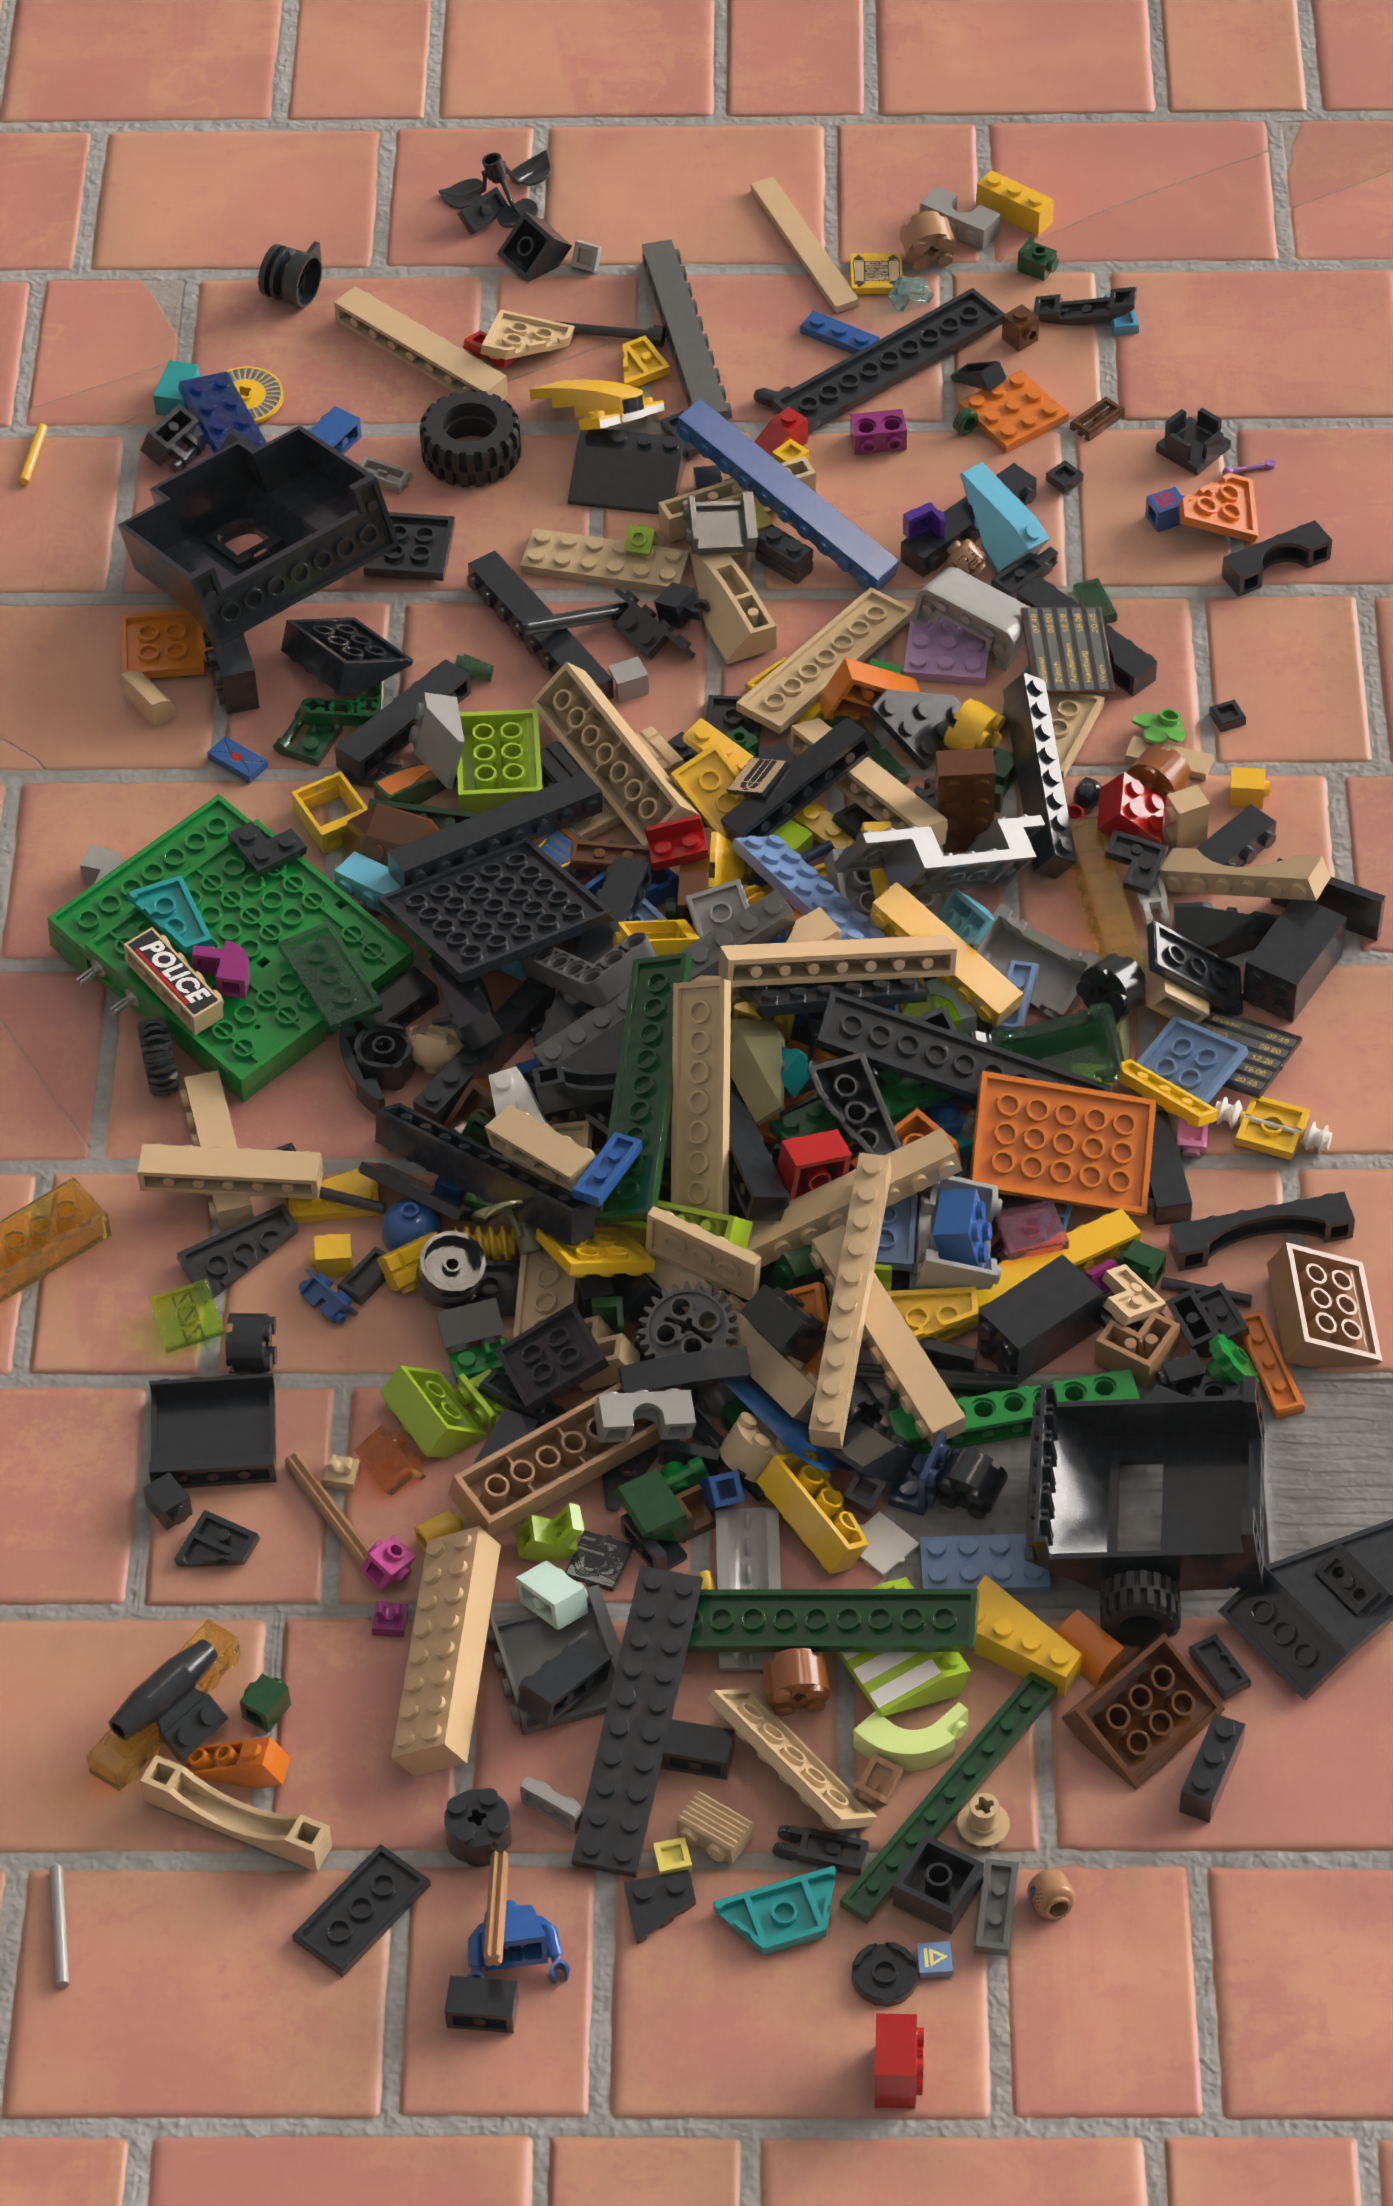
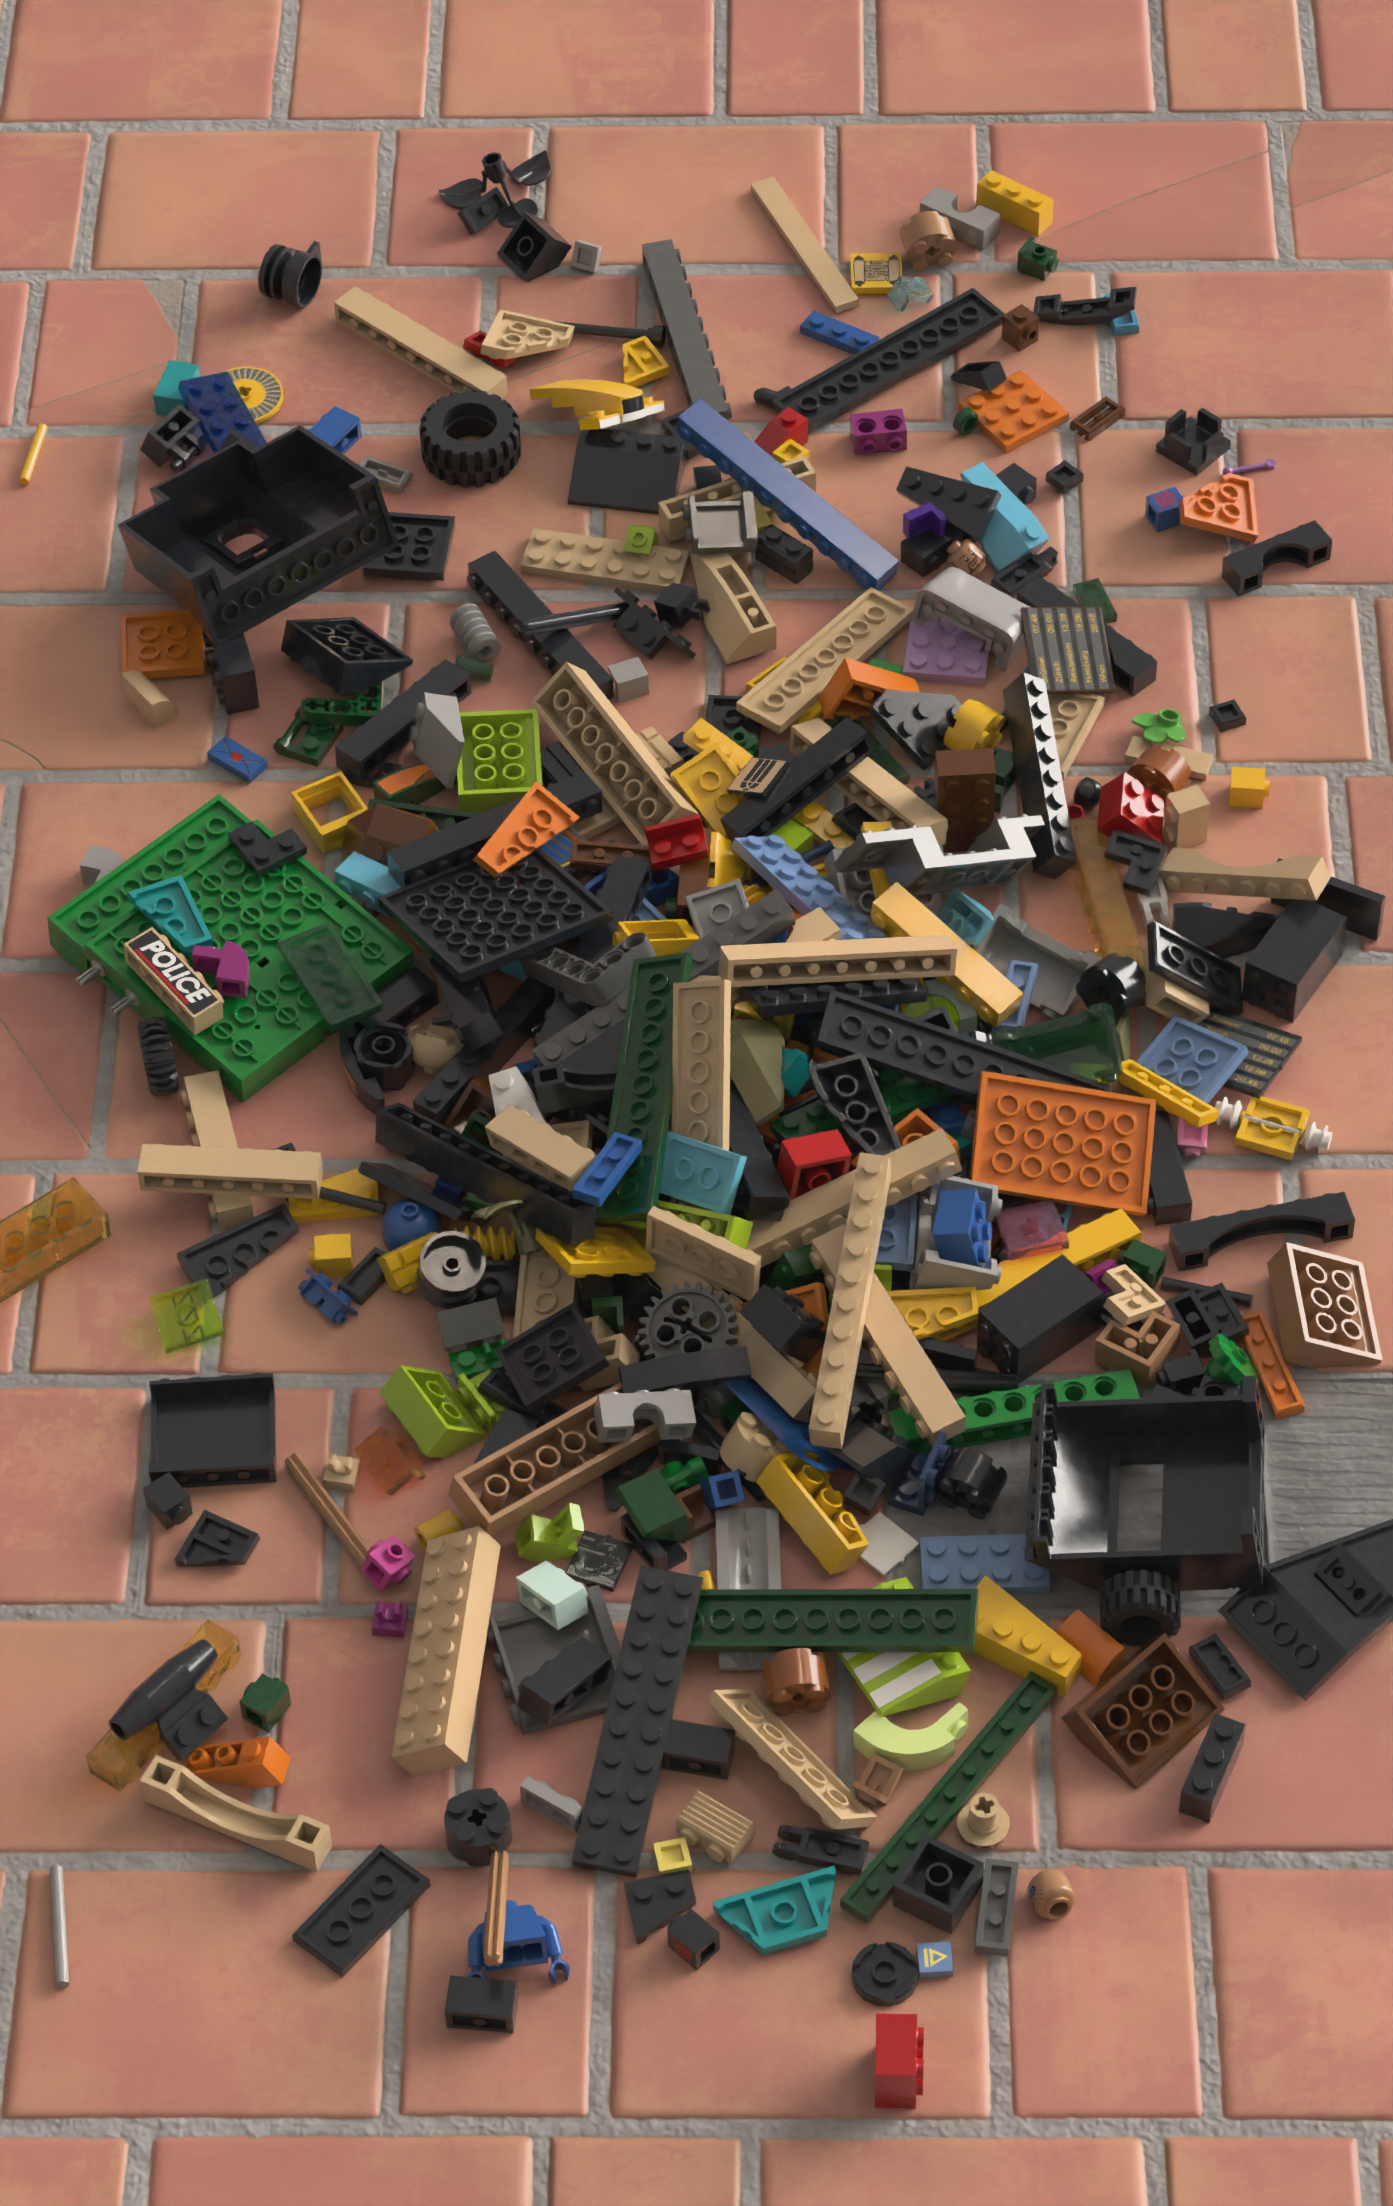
black brick [225,1313,277,1374] -> none
black brick [1196,804,1277,867] -> none
none -> light grey piece [450,604,501,663]
none -> orange wing [473,781,580,878]
none -> medium azure plate [659,1131,747,1215]
none -> black brick [667,1908,720,1971]
none -> black wing [896,466,1001,543]

